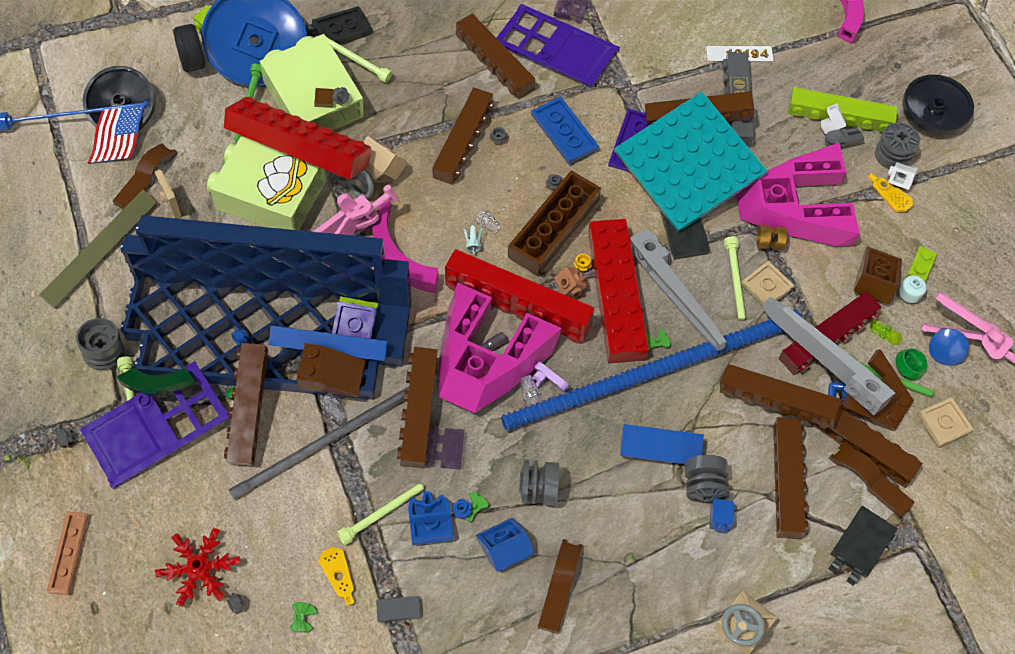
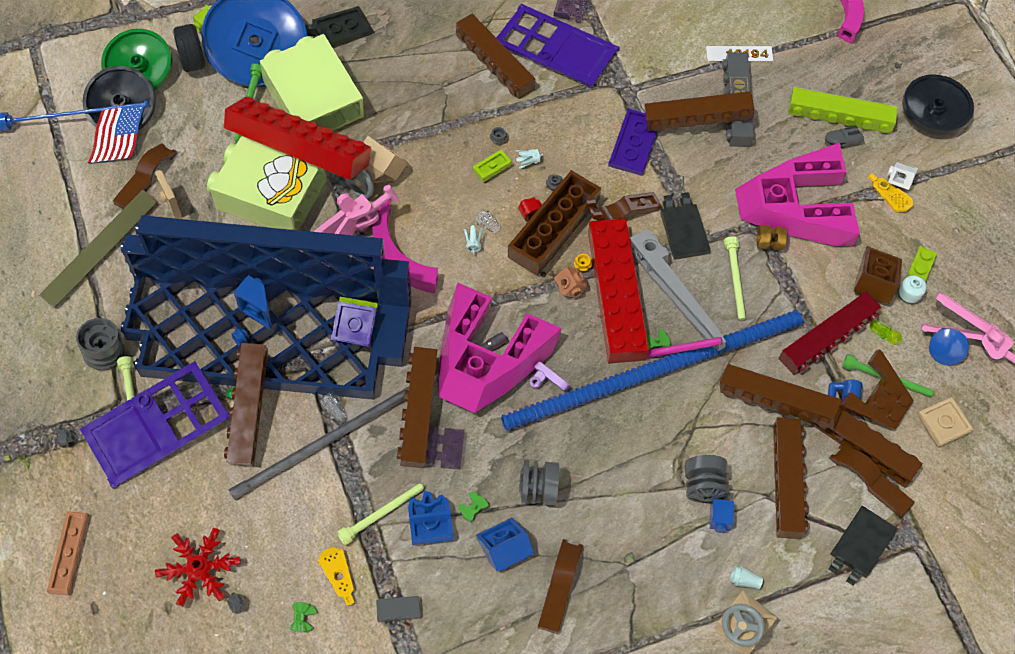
dark green tile [117,367,195,394] -> none
blue tile [269,325,388,361] -> none
reddish brown slope [297,343,365,397] -> none
reddish brown tile [314,88,334,108] -> none
yellowish green piece [325,36,392,83] -> none
dark grey plate [332,87,349,105] -> none
reddish brown brick [432,87,495,185] -> none
red brick [445,249,595,344] -> none
blue plate [452,499,472,519] -> none
clear cone [520,375,542,405] -> none
blue plate [531,96,599,164] -> none
teal plate [614,92,768,233] -> none
blue brick [620,424,704,464] -> none
tan plate [741,261,794,305] -> none
light grey piece [762,297,895,415] -> none
white piece [821,103,846,135] -> none
dark grey wheel [875,122,920,169] -> none
green hat [895,348,928,380] -> none
none -> green dish [101,29,173,90]
none -> blue slope [234,275,272,330]
none -> lime plate [472,149,512,182]
none -> light aqua piece [516,149,543,169]
none -> red plate [518,197,542,222]
none -> reddish brown piece [585,192,662,221]
none -> dark pink bar [647,337,723,358]
none -> light aqua cone [730,566,763,590]

